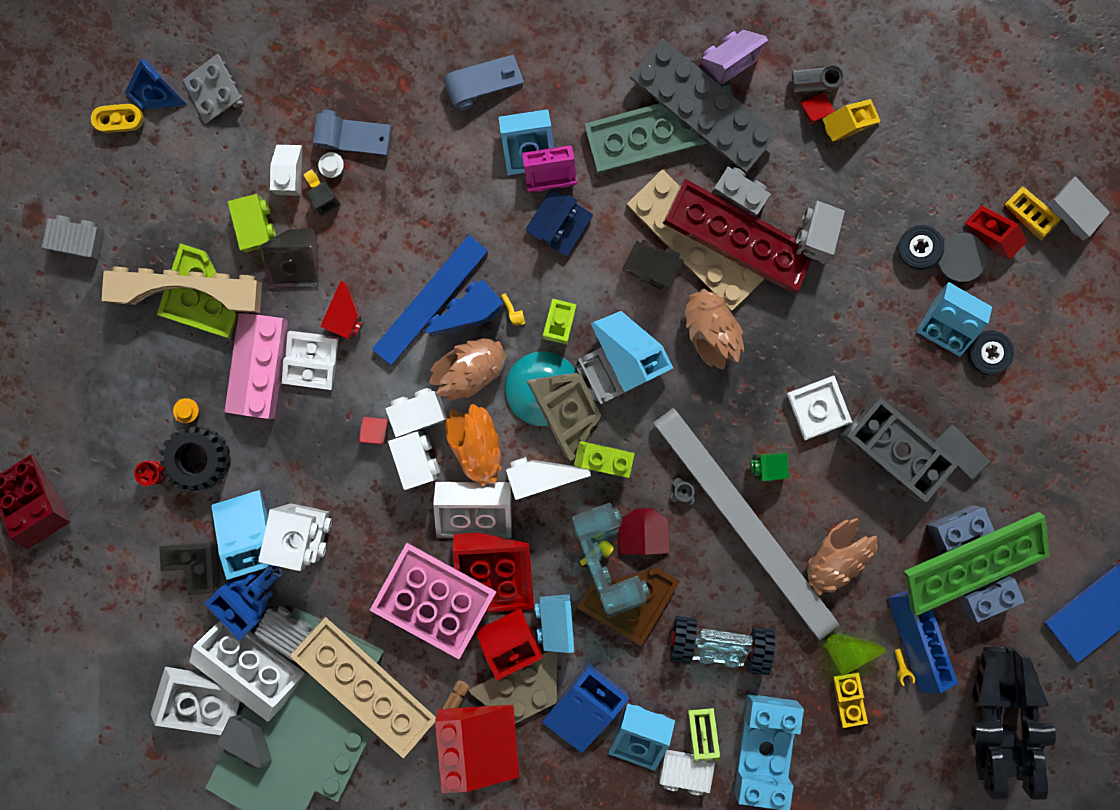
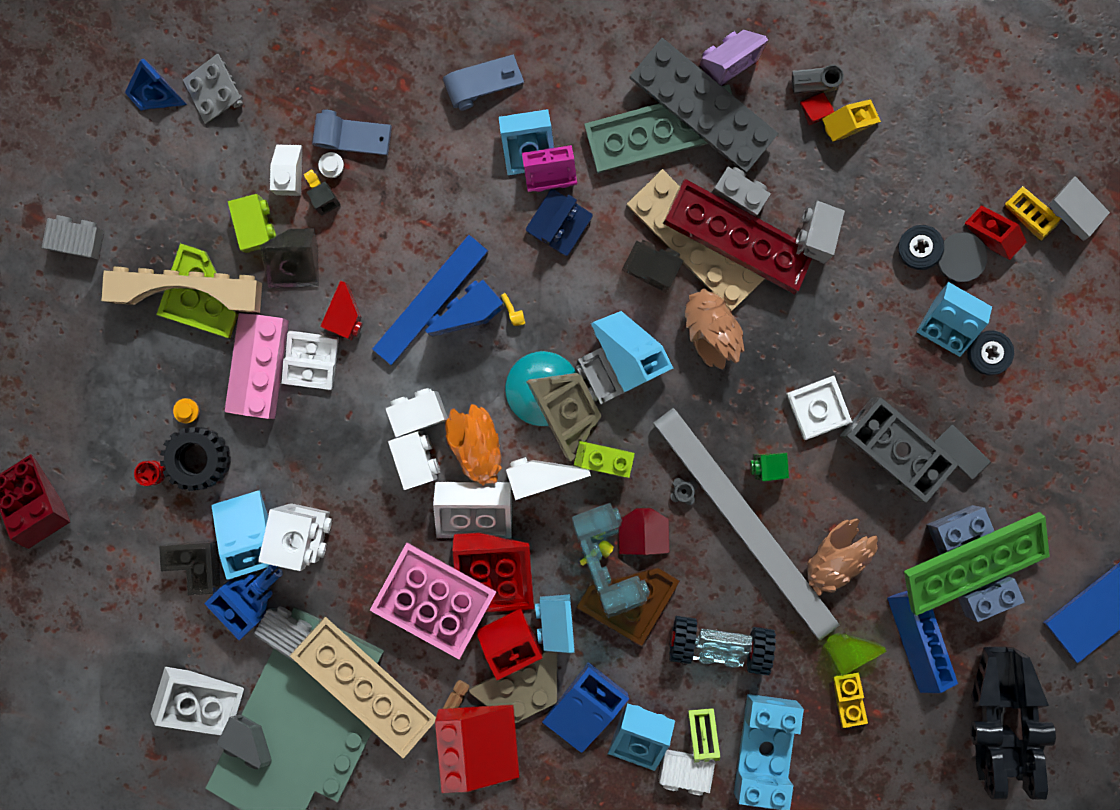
yellow plate [91,104,144,133] -> none
white slope [189,621,305,722] -> none
slope [359,417,388,444] -> none
nougat head [429,338,508,401] -> none
lime slope [542,299,577,344] -> none
yellow hand [894,649,915,686] -> none

